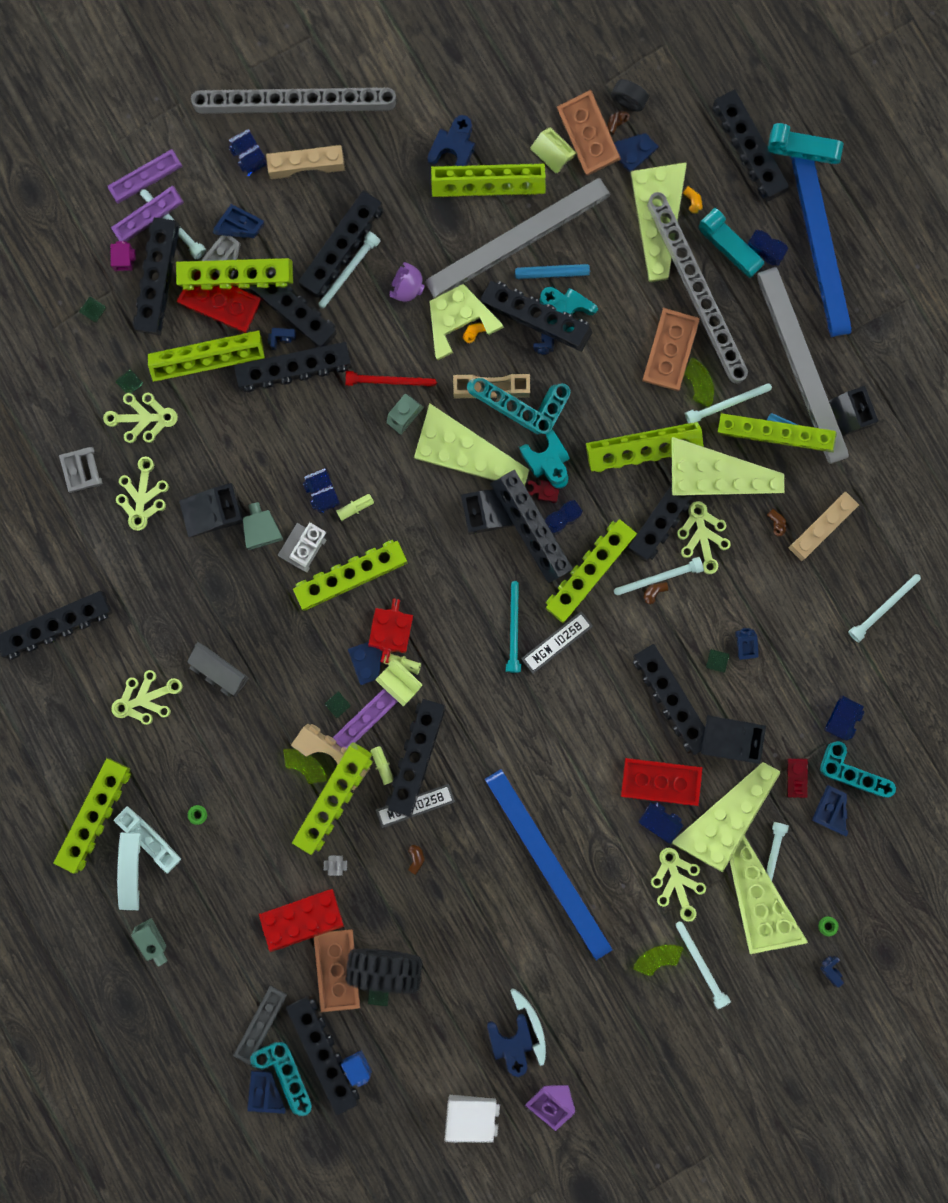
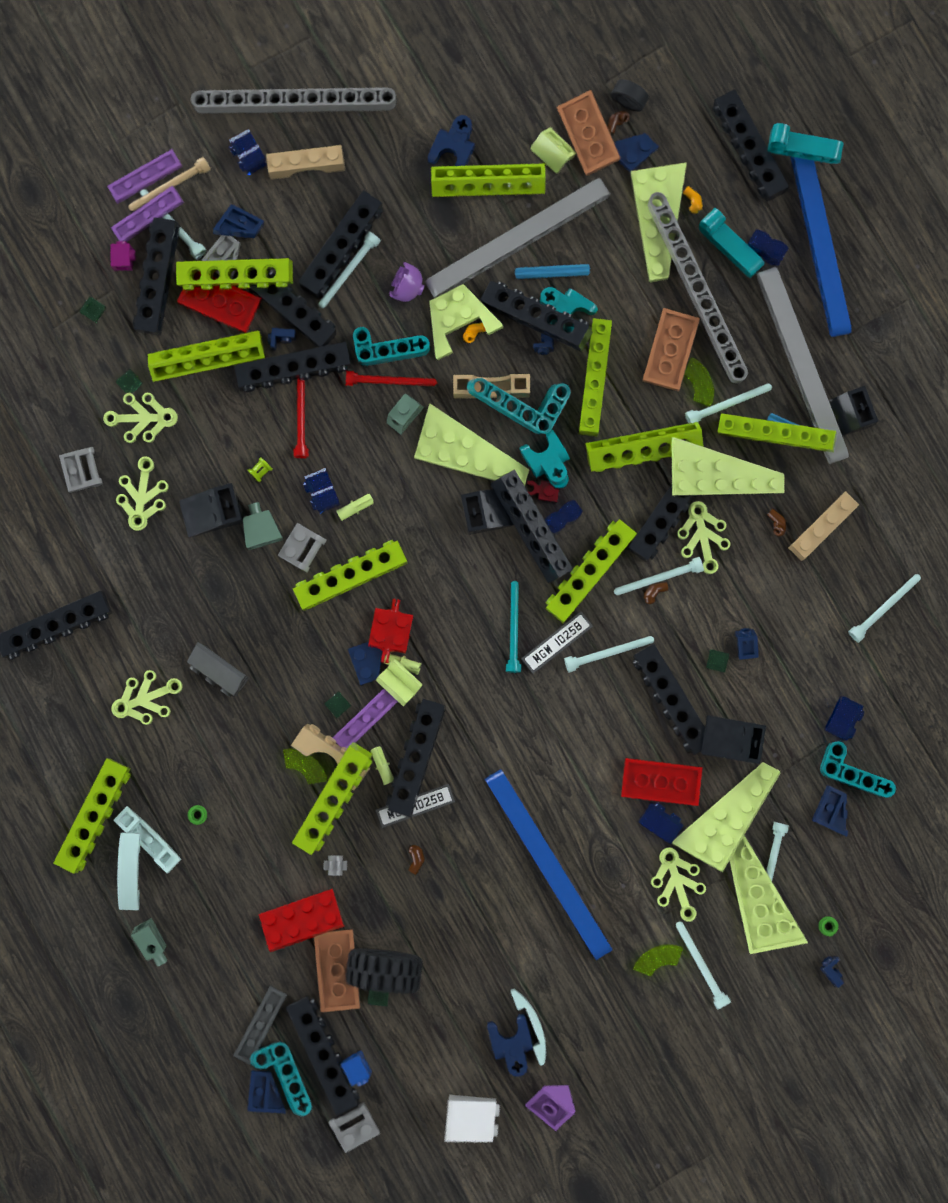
white slope [289,522,326,567] -> none
dark red plate [787,759,808,798] -> none
none -> tan piece [129,157,211,211]
none -> lime bush [247,457,273,483]
none -> red piece [293,378,309,459]
none -> light grey plate [329,1102,380,1153]
none -> teal beam [353,327,430,366]
none -> light aqua piece [564,636,654,673]
none -> lime brick [579,318,612,437]

